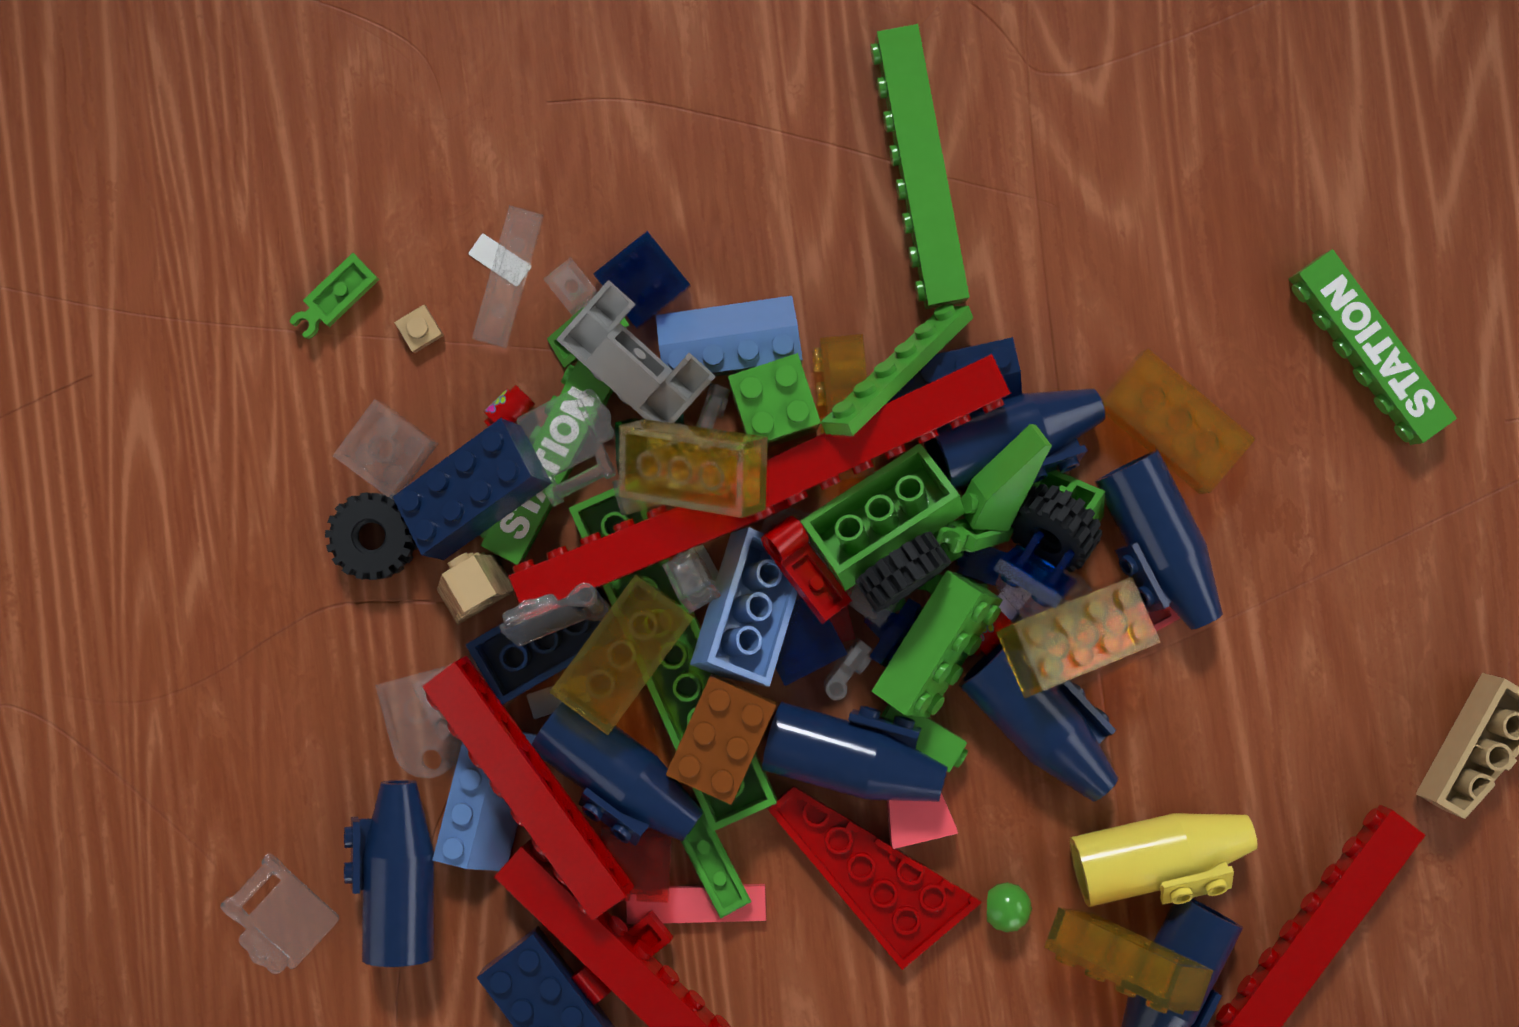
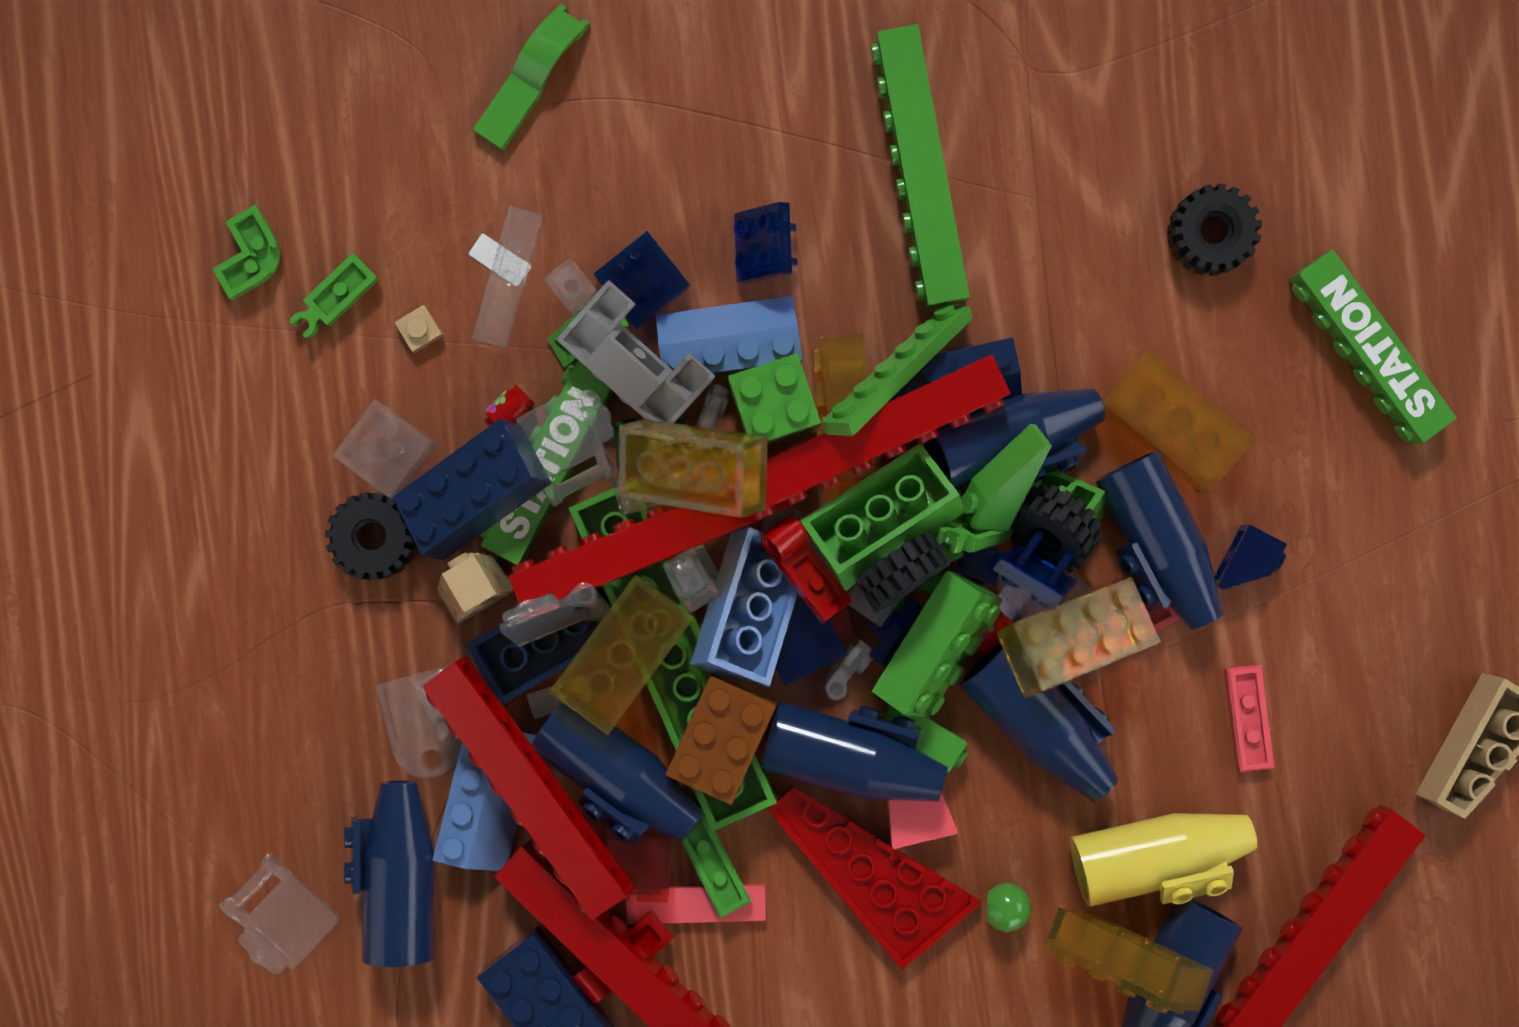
none -> bright green plate [212,205,281,300]
none -> bright green piece [473,4,590,151]
none -> clear blue plate [734,202,798,283]
none -> black tyre [1167,184,1262,276]
none -> clear blue slope [1214,524,1287,590]
none -> coral tile [1224,664,1275,773]

